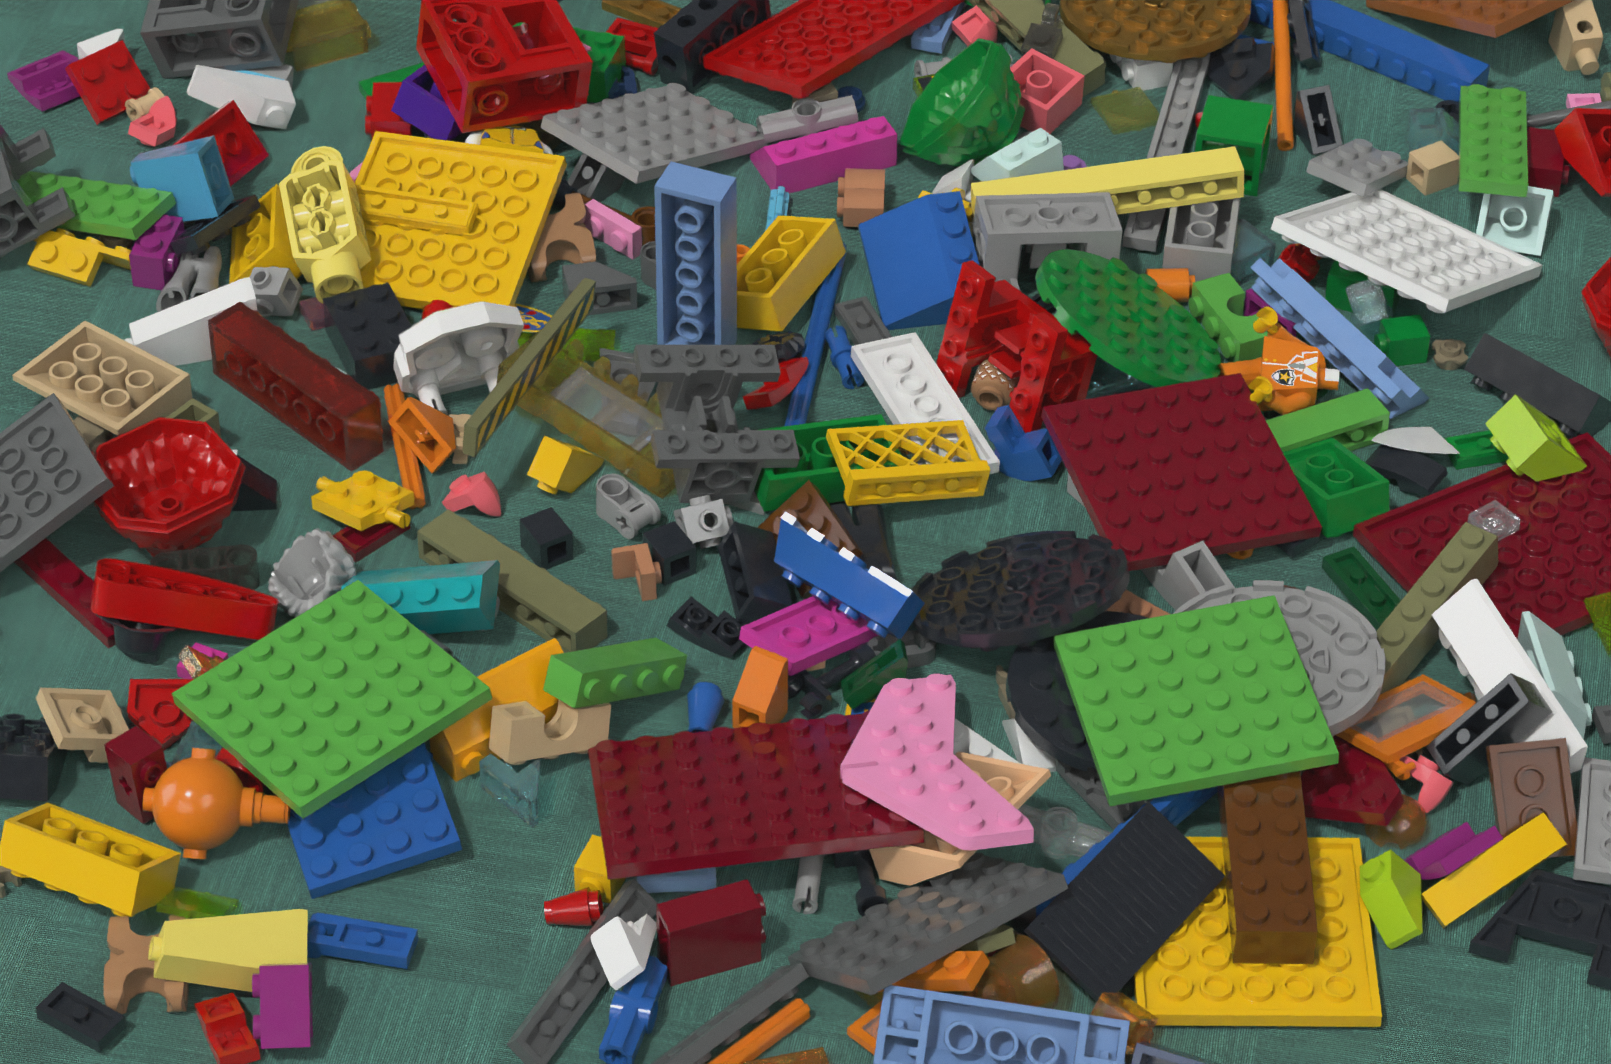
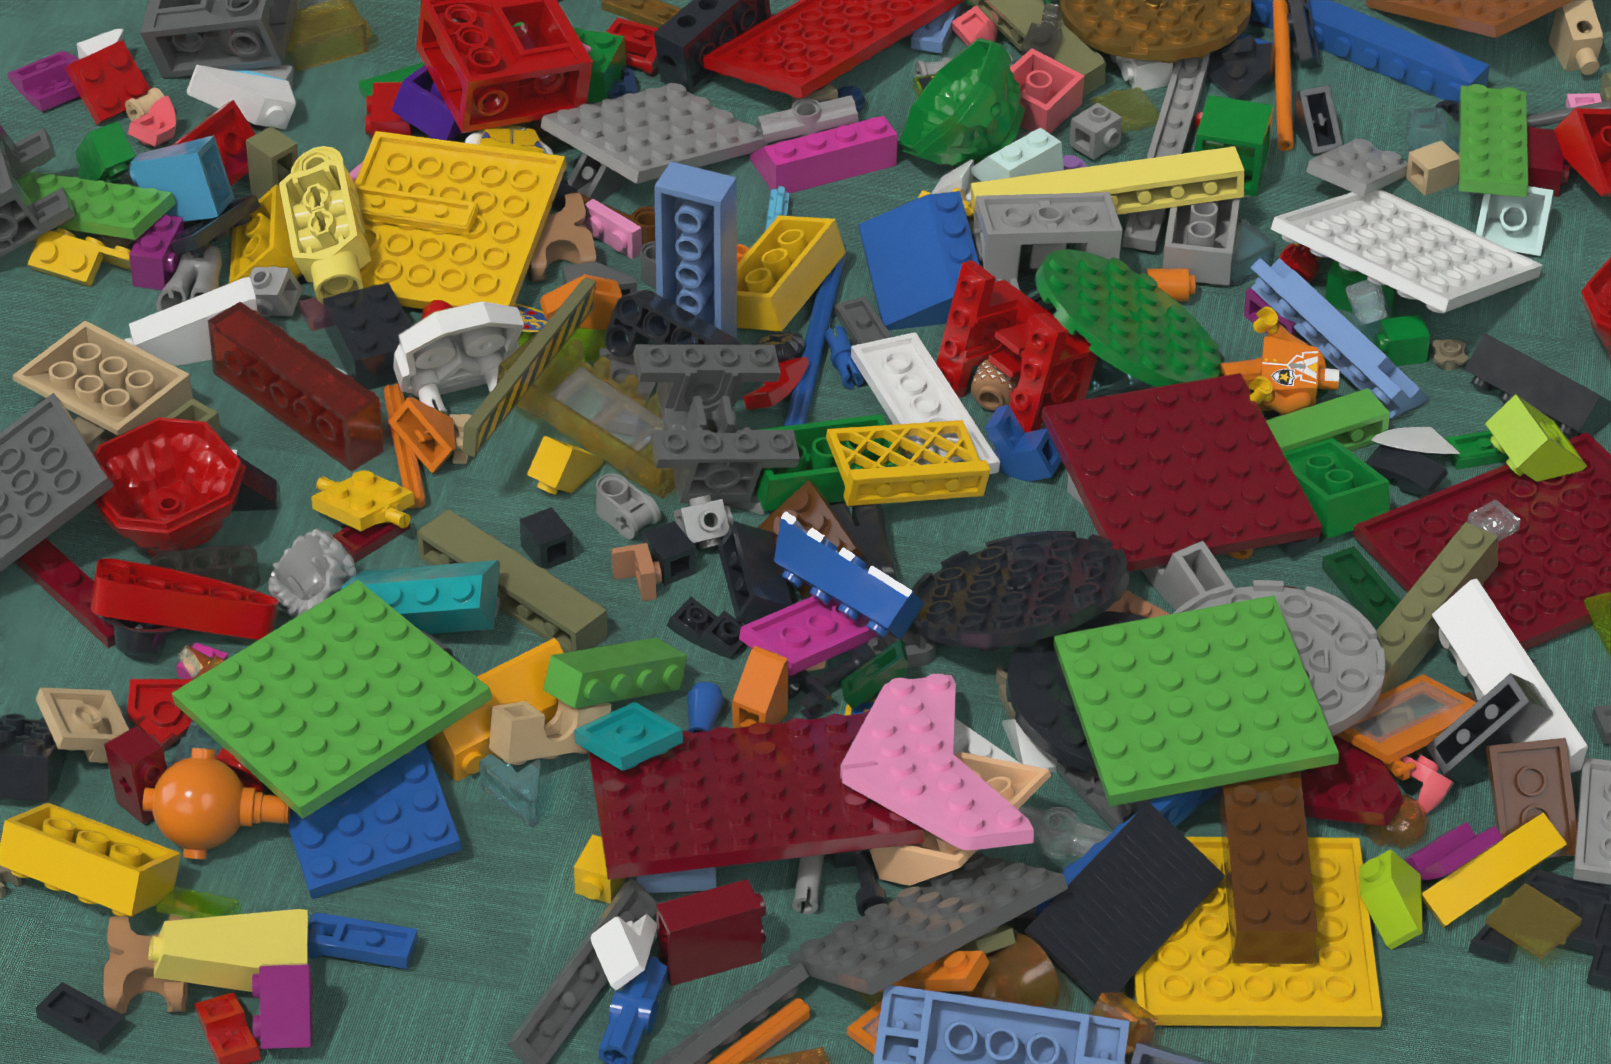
coral plate [442,472,501,517] -> none
red cone [544,887,604,927] -> none
nougat brick [837,168,885,227] -> none
bright green arch [1188,273,1268,362] -> none
light aqua slope [1517,611,1592,740] -> none
none -> green hinge [75,121,136,184]
none -> olive brick [246,126,298,199]
none -> orange slope [540,274,622,332]
none -> teal plate [574,702,683,771]
none -> black beam [605,290,741,357]
none -> light grey brick [1070,103,1122,160]
none -> clear yellow piece [1485,883,1582,959]

